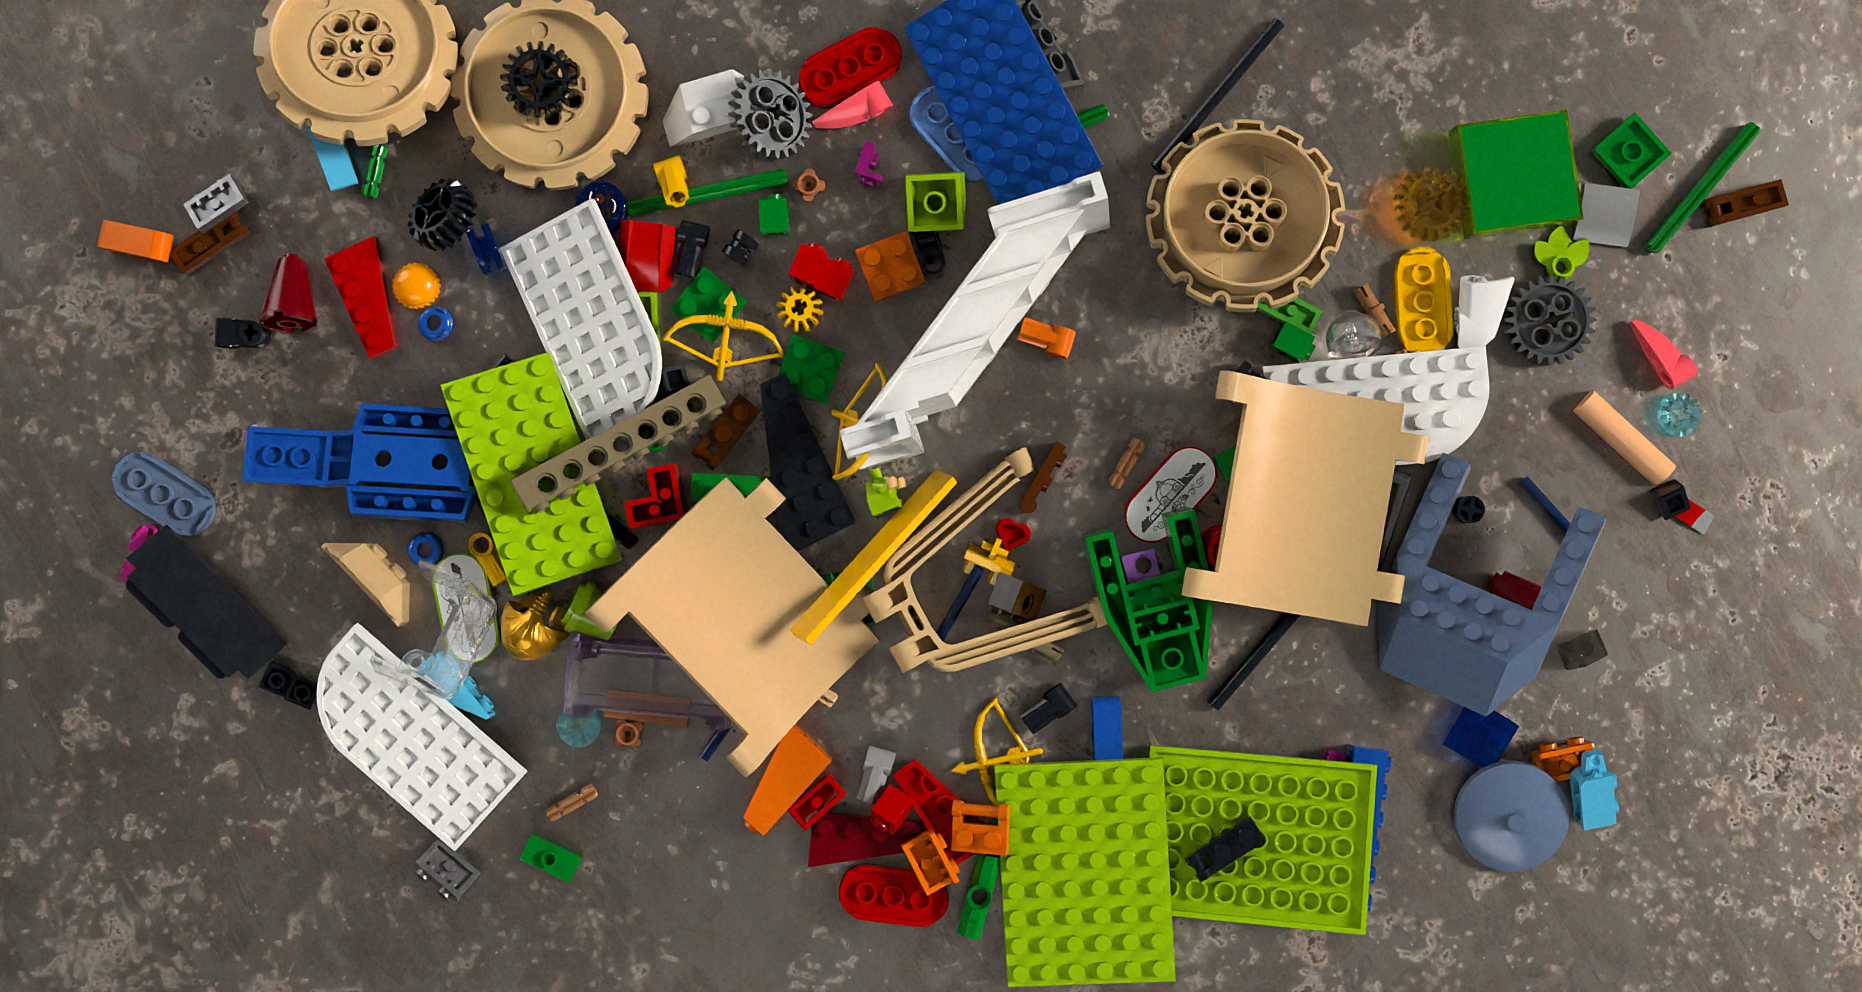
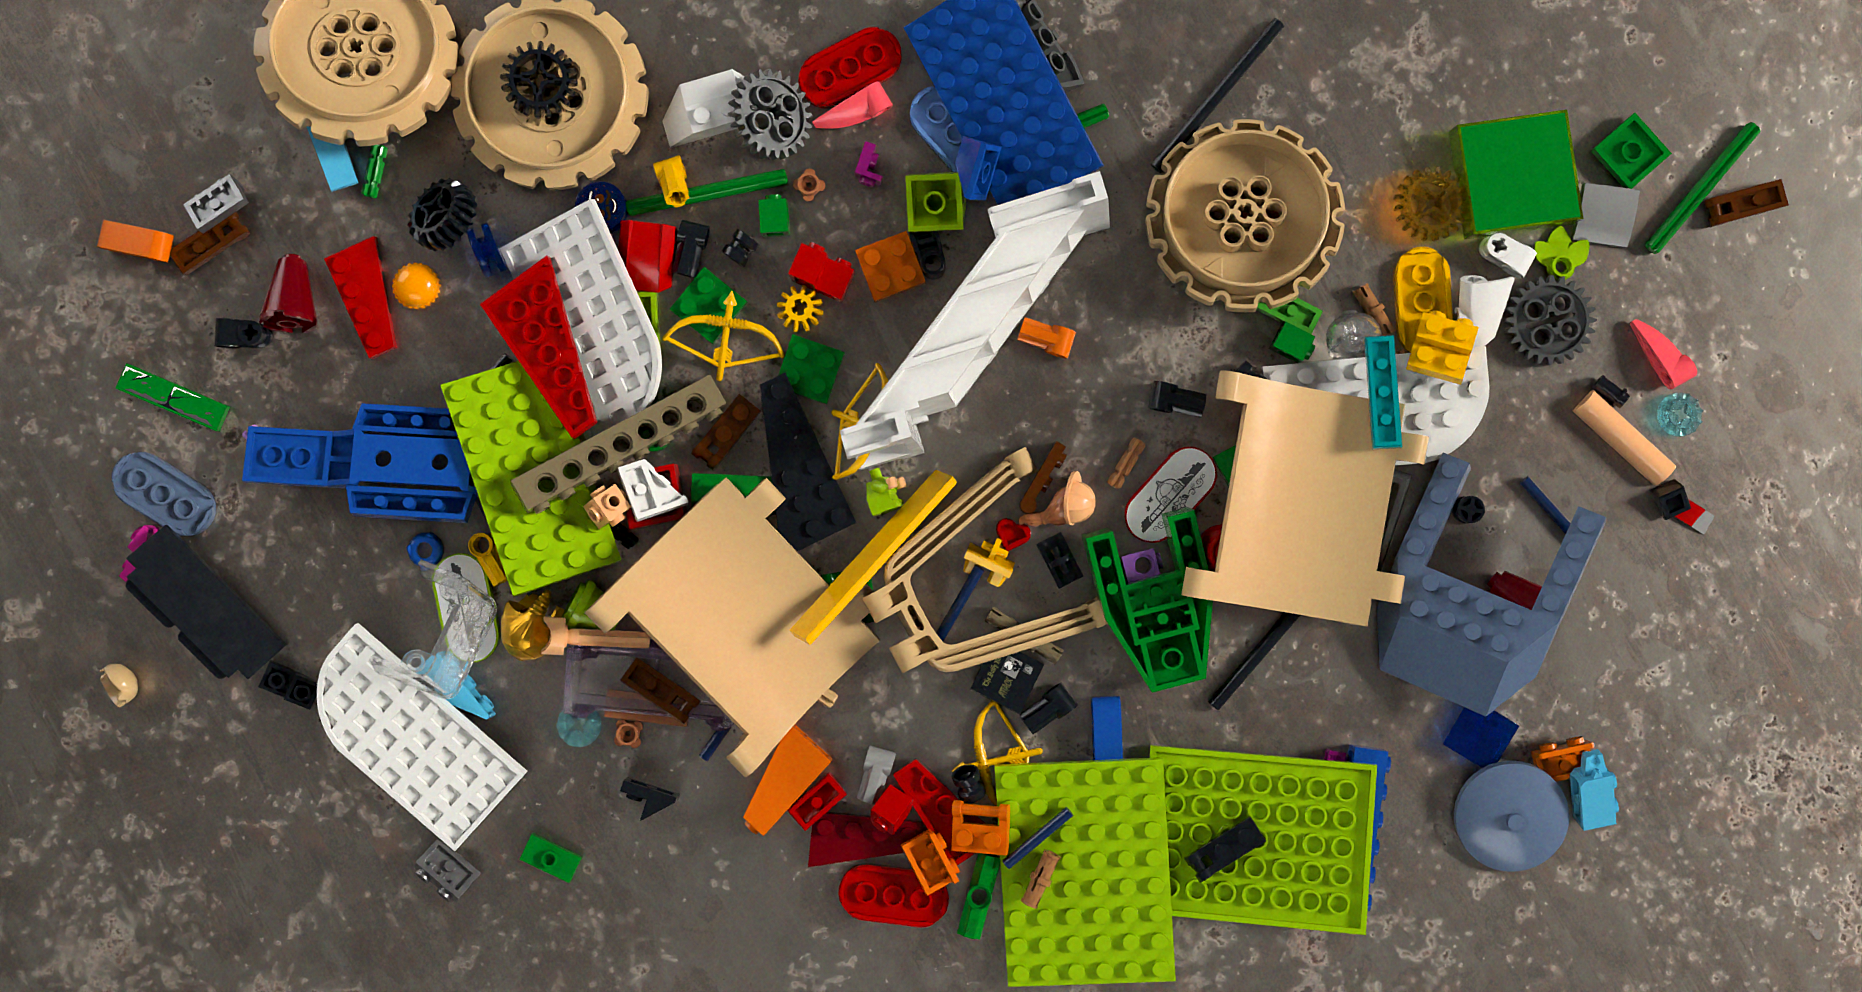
tan wedge [321,543,410,627] -> none
blue piece [417,305,453,341] -> none
medium nougat axle [545,784,598,822] -> none
black slope [657,363,690,398] -> none
dark brown brick [988,572,1047,623] -> none
clear smoke bracket [1556,629,1608,670] -> none
none -> tan hair [100,664,138,708]
none -> green tile [115,363,230,432]
none -> red wing [480,255,598,439]
none -> light nougat piece [541,616,650,655]
none -> light nougat brick [583,484,631,529]
none -> white wing [617,459,689,522]
none -> reddish brown plate [620,657,701,725]
none -> black slope [620,777,680,821]
none -> black wheel [951,764,986,804]
none -> blue slope [955,136,1002,201]
none -> black tile [970,652,1044,714]
none -> dark blue bar [1002,807,1074,869]
none -> piece [1019,471,1096,527]
none -> medium nougat pin [1021,849,1061,909]
none -> black hips [1036,532,1084,589]
none -> black piece [1148,381,1207,418]
none -> teal tile [1364,335,1402,450]
none -> yellow plate [1406,311,1479,385]
none -> white piece [1479,233,1537,279]
none -> black pin [1592,375,1630,408]

